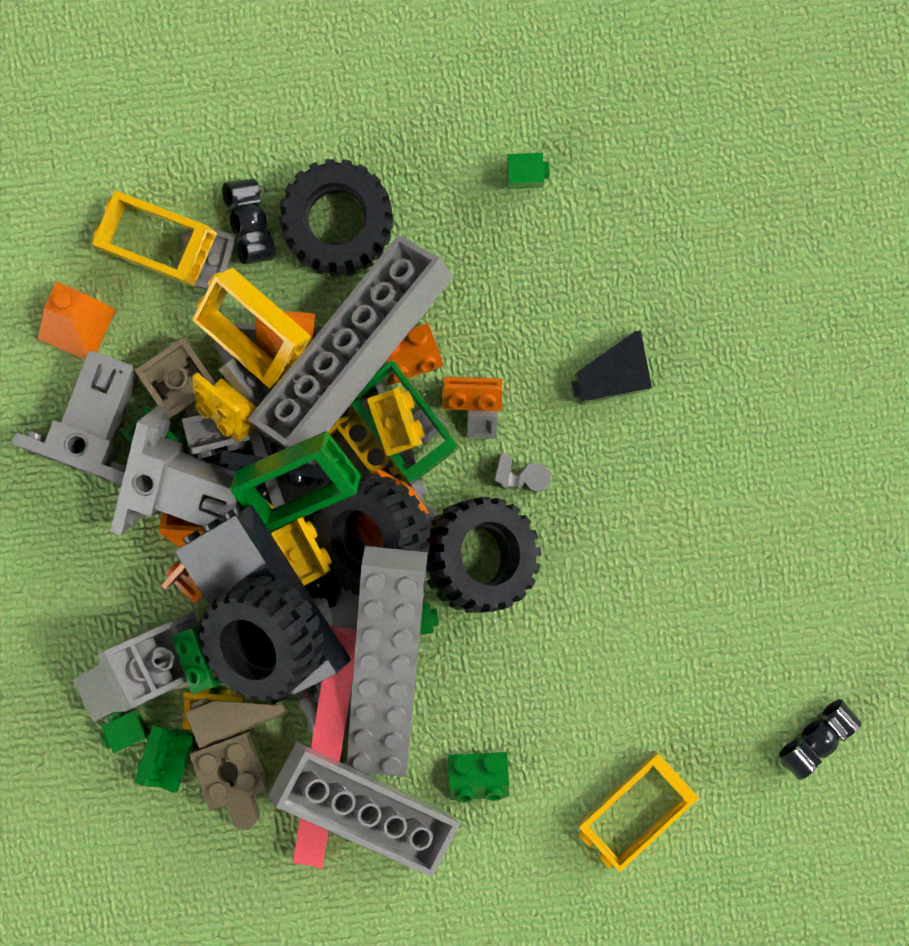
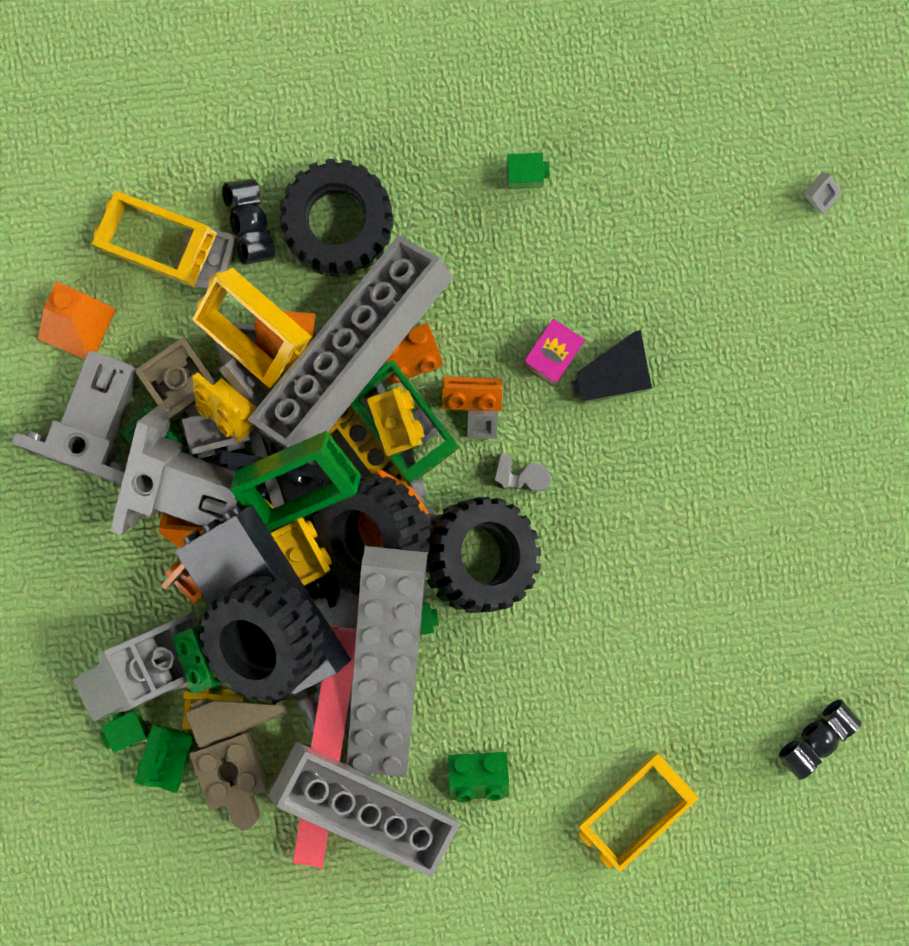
none -> dark pink piece [524,319,585,386]
none -> light grey plate [804,171,842,215]

